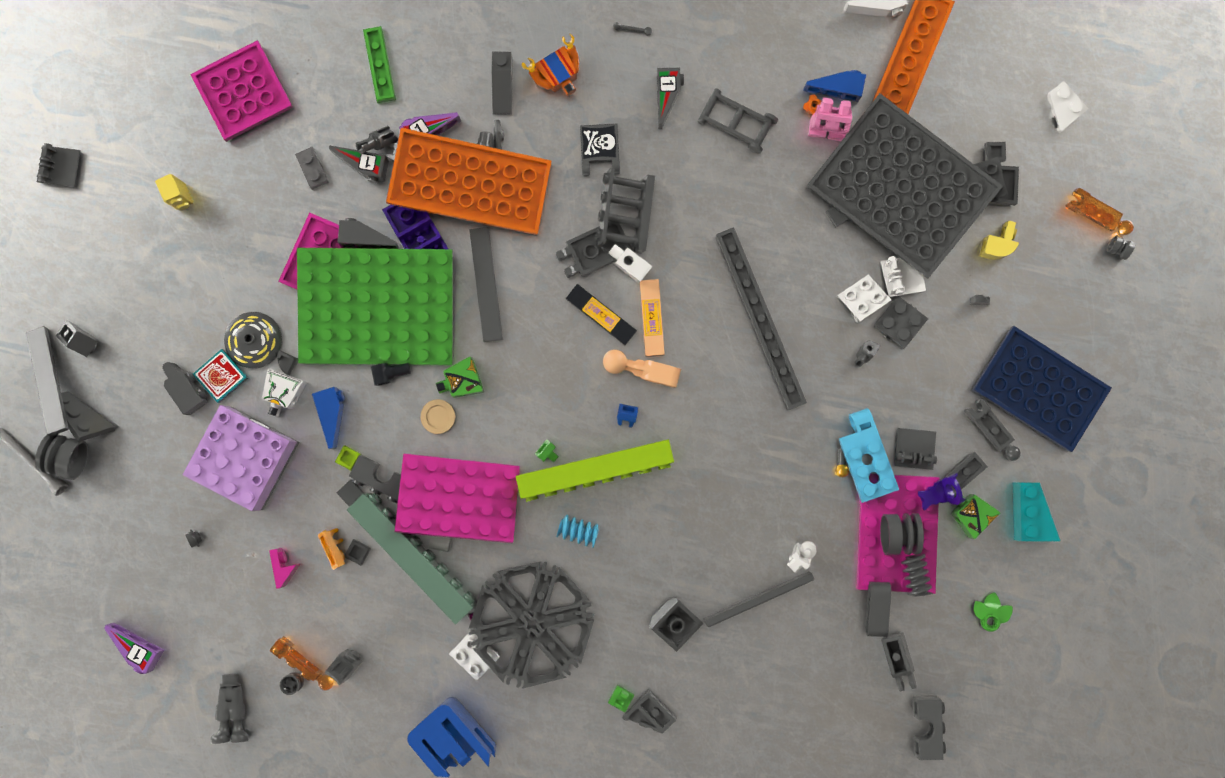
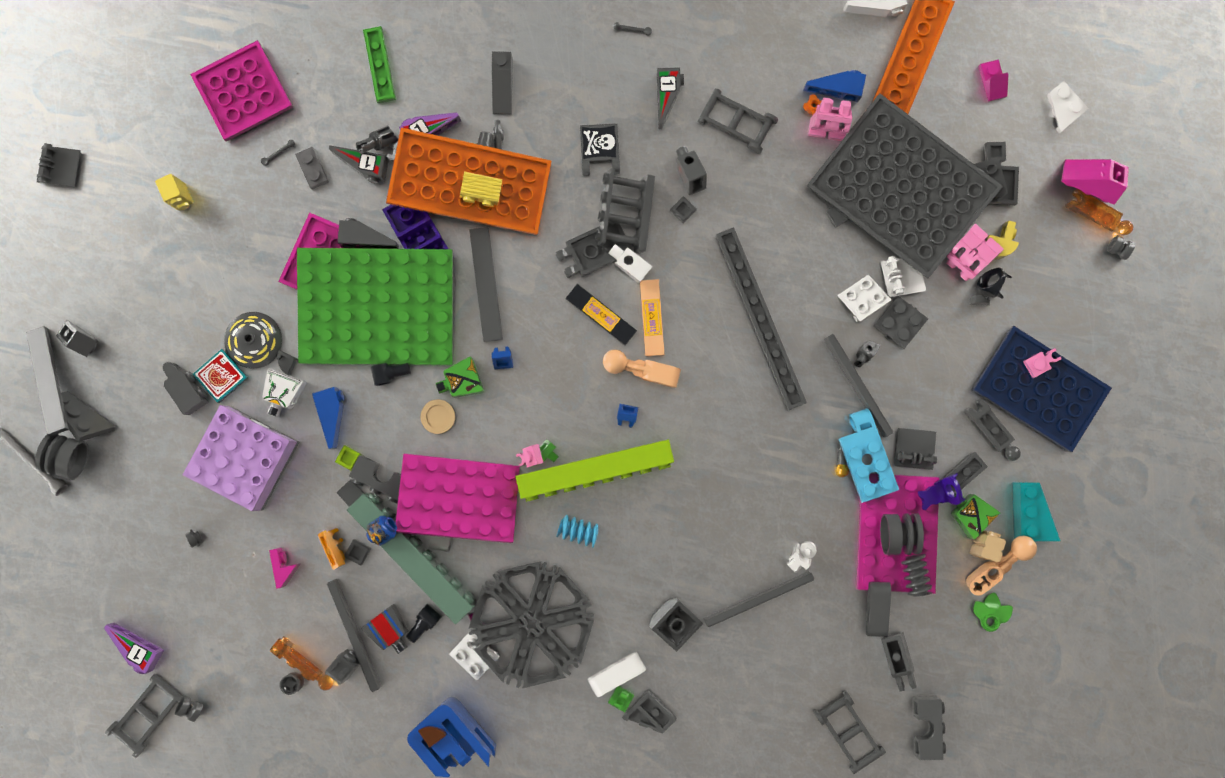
dark grey piece [210,674,249,744] -> none
torso [522,33,579,96] -> none
none -> dark grey piece [105,674,183,758]
none -> dark grey wheel [175,696,203,722]
none -> dark grey hinge [261,140,295,166]
none -> dark grey tile [327,579,381,692]
none -> torso [361,604,408,654]
none -> head [366,516,397,546]
none -> black pin [406,604,442,643]
none -> reddish brown tile [418,726,447,748]
none -> light yellow brick [460,172,502,207]
none -> blue tile [492,347,513,370]
none -> bright pink plate [516,444,543,467]
none -> white beam [588,652,646,697]
none -> dark grey tile [670,196,697,223]
none -> dark grey torso [676,146,707,195]
none -> dark grey piece [813,690,886,774]
none -> dark grey tile [824,334,893,437]
none -> bright pink hips [946,223,1004,281]
none -> light nougat beam [966,536,1037,596]
none -> tan brick [970,531,1006,562]
none -> black piece [977,267,1012,299]
none -> dark pink slope [978,59,1009,102]
none -> bright pink plate [1023,348,1062,378]
none -> dark pink slope [1061,159,1129,205]

